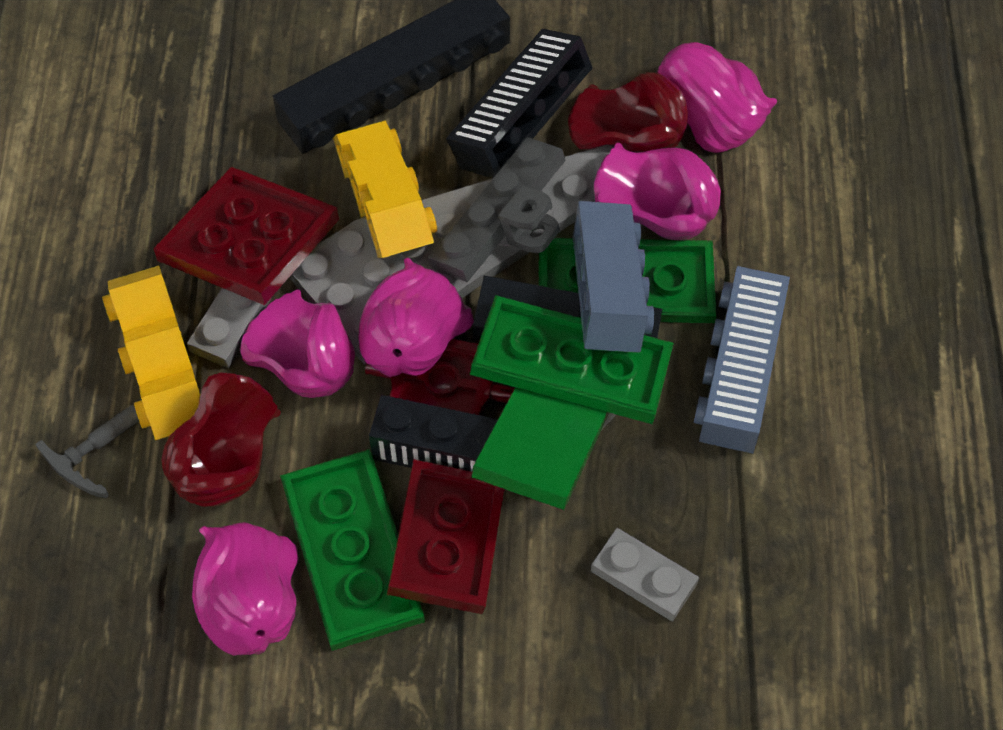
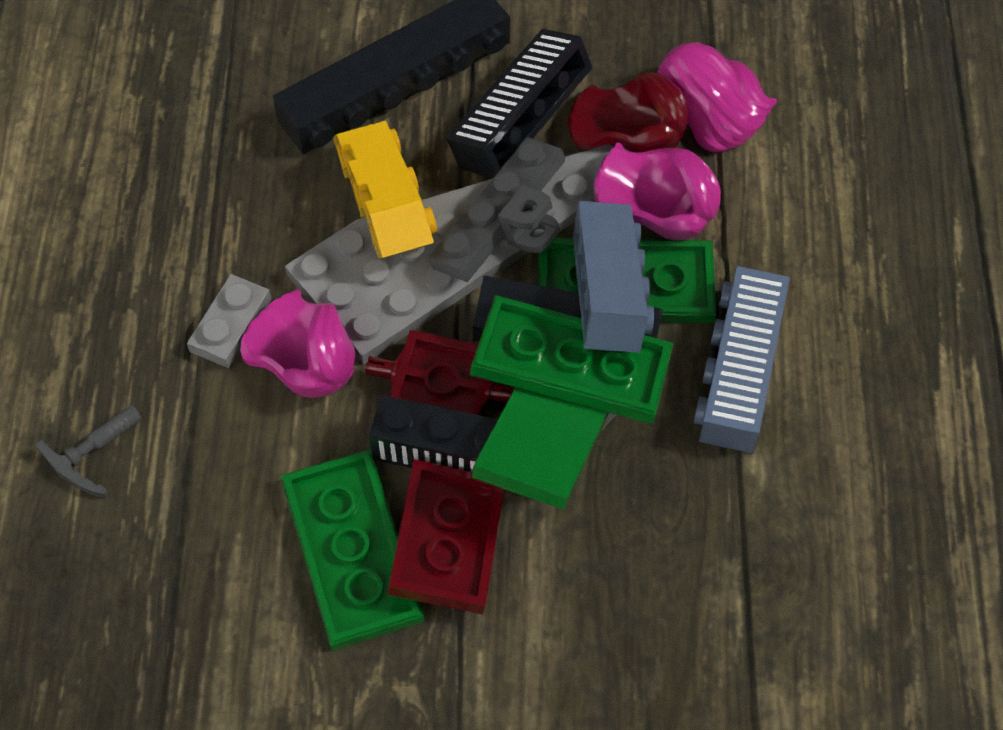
yellow brick [102,266,201,441] -> none
dark red plate [153,167,339,306] -> none
dark red piece [161,372,281,507] -> none
dark pink piece [192,522,299,656] -> none
dark pink piece [358,258,474,377] -> none
light grey plate [591,528,699,622] -> none

